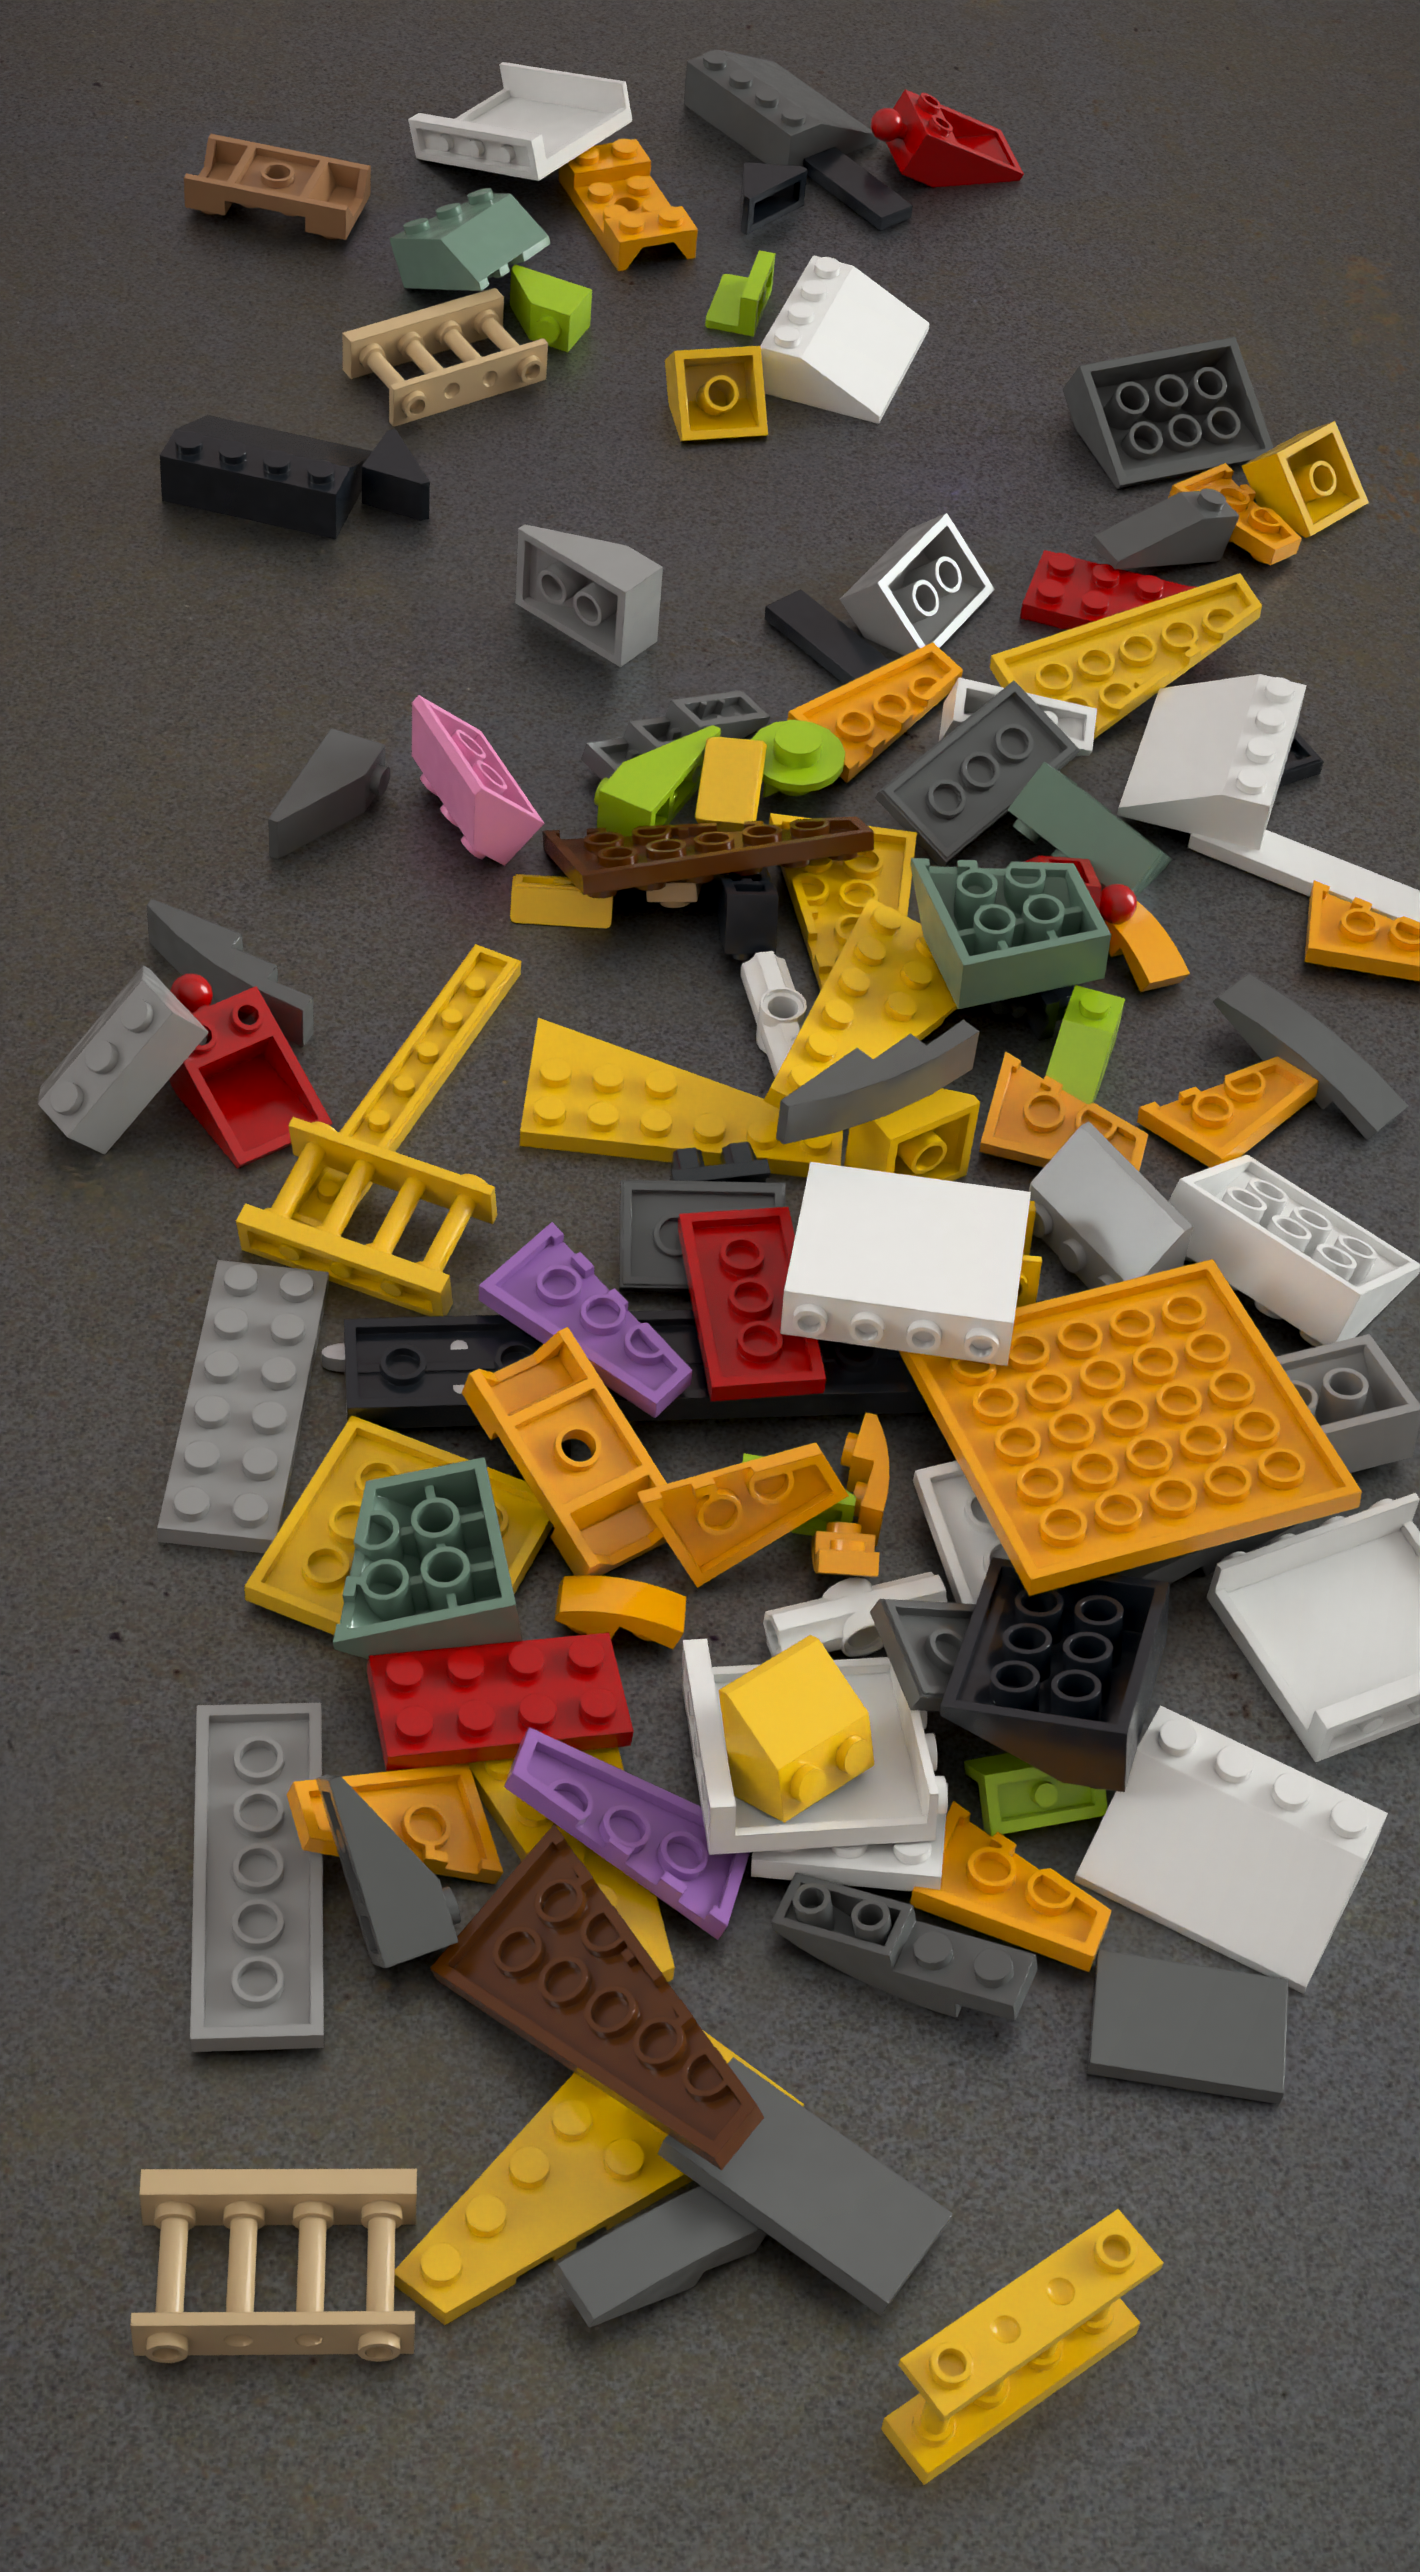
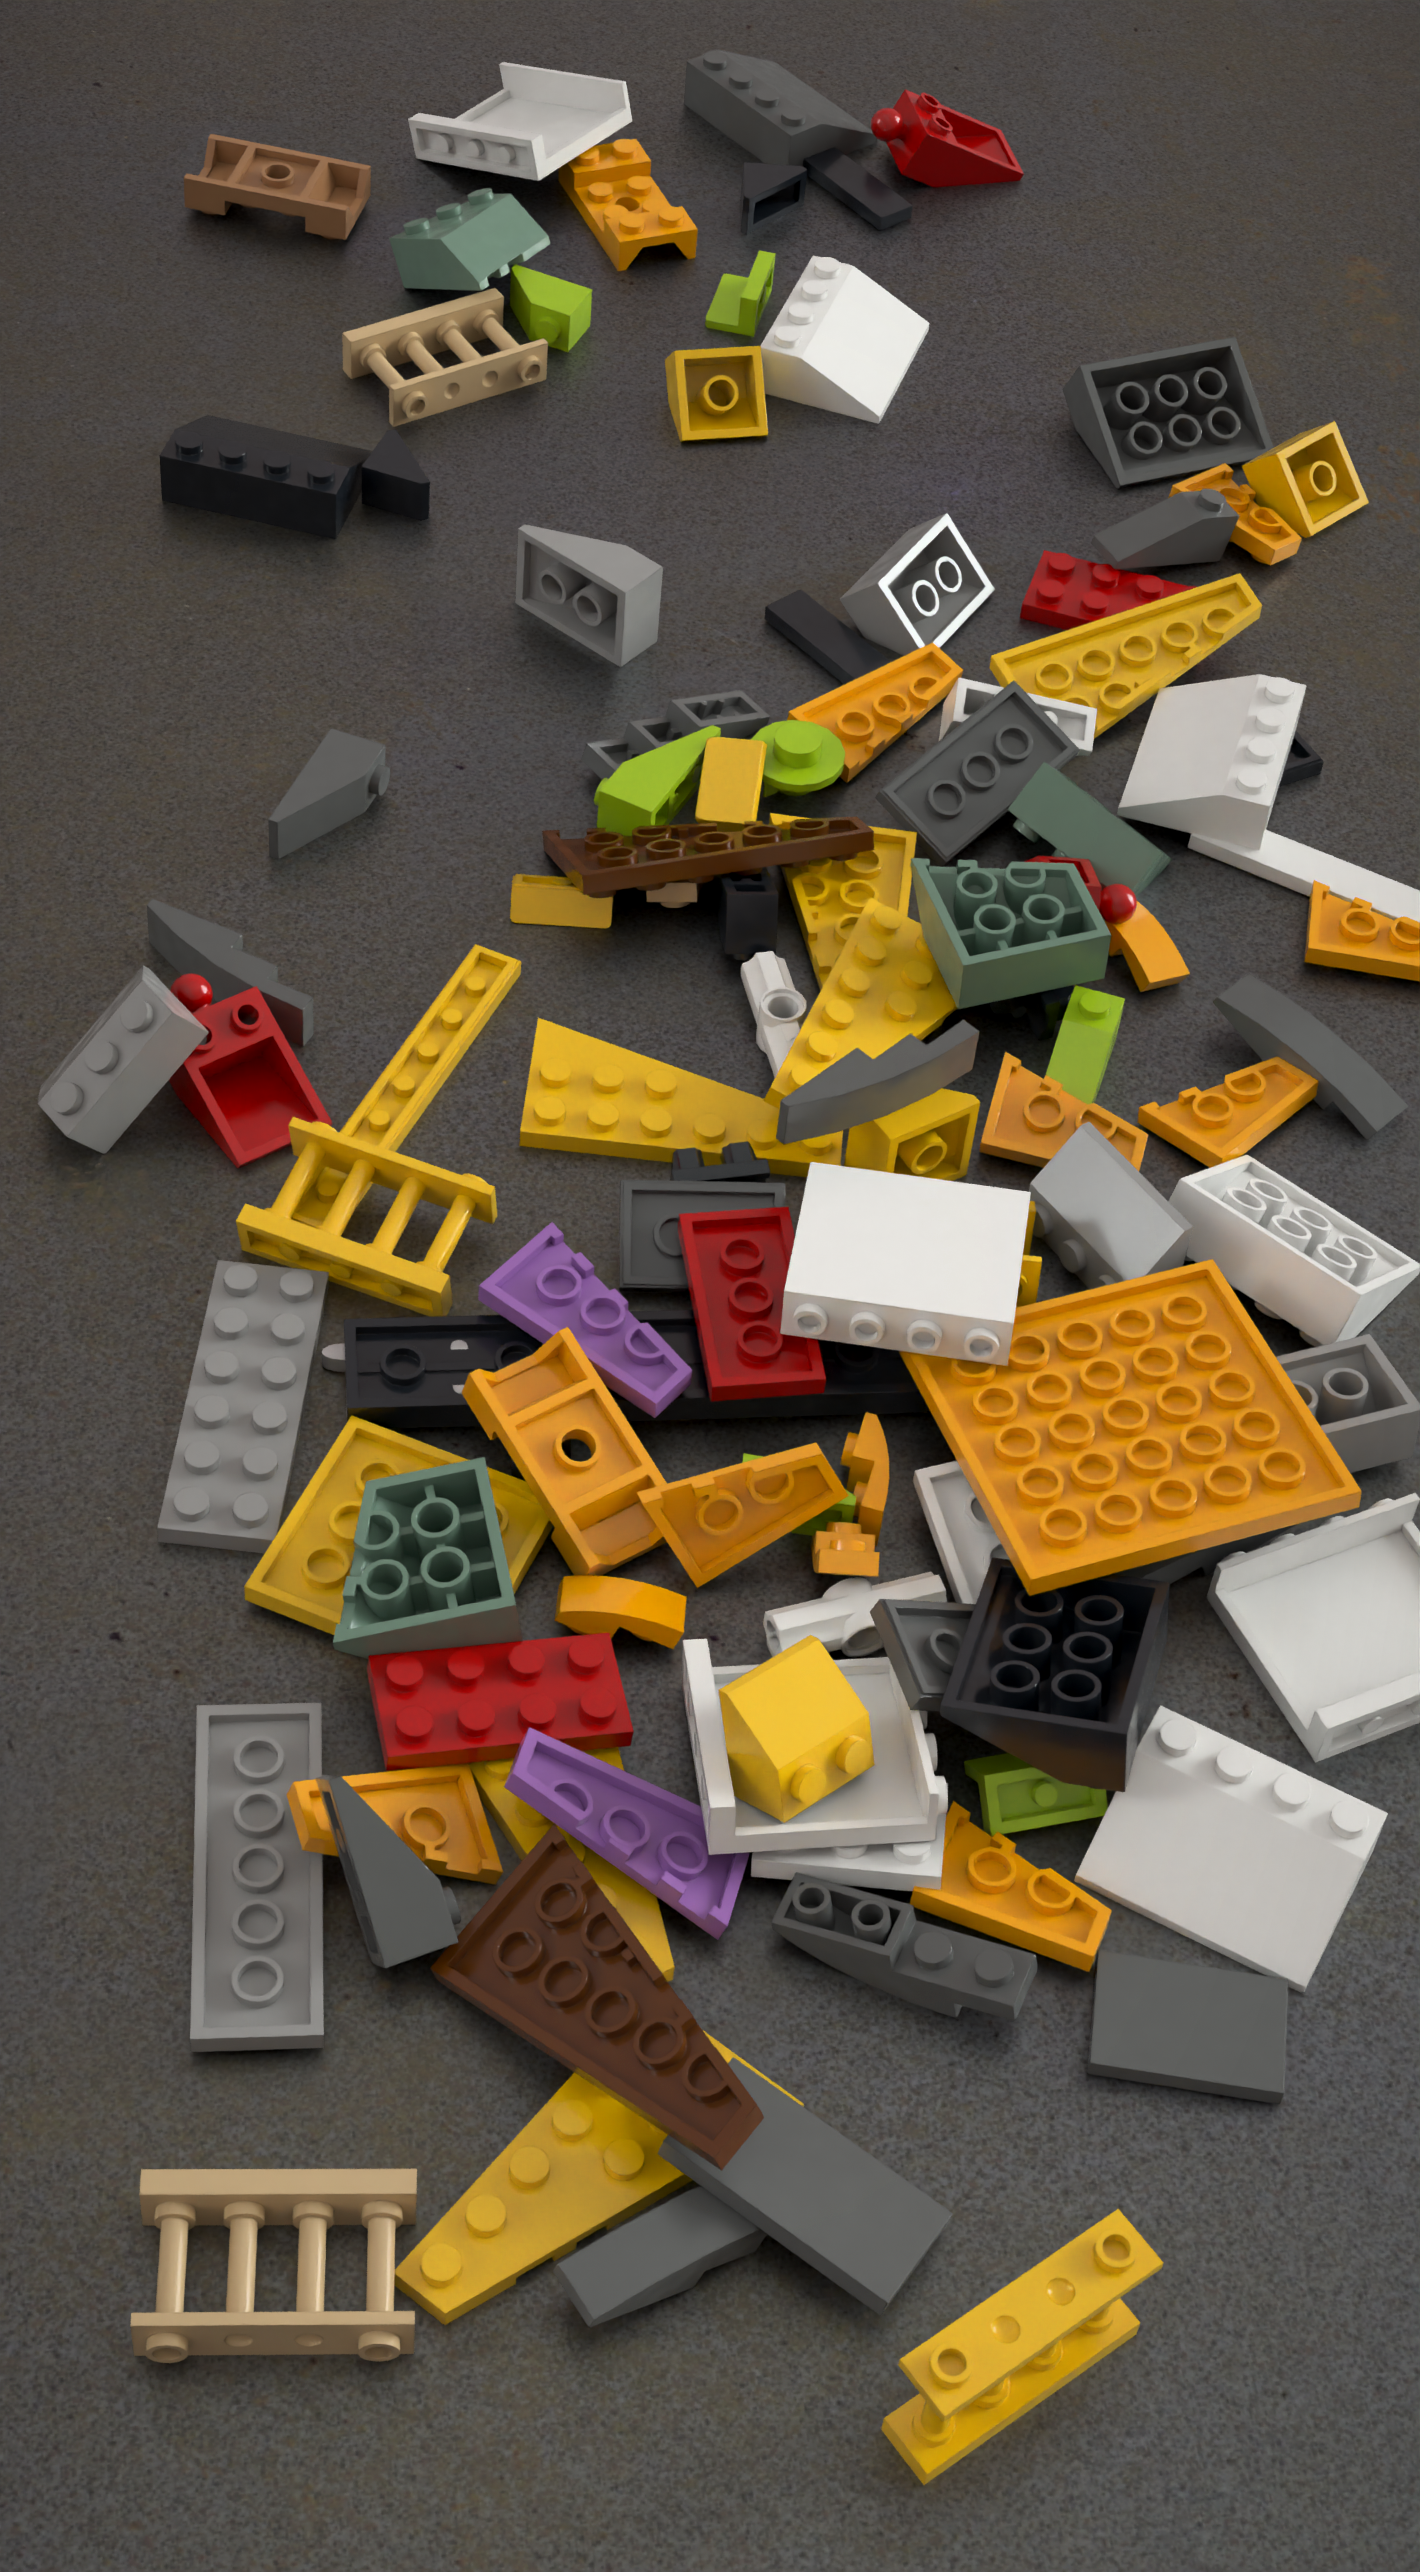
bright pink slope [411,695,544,866] -> none

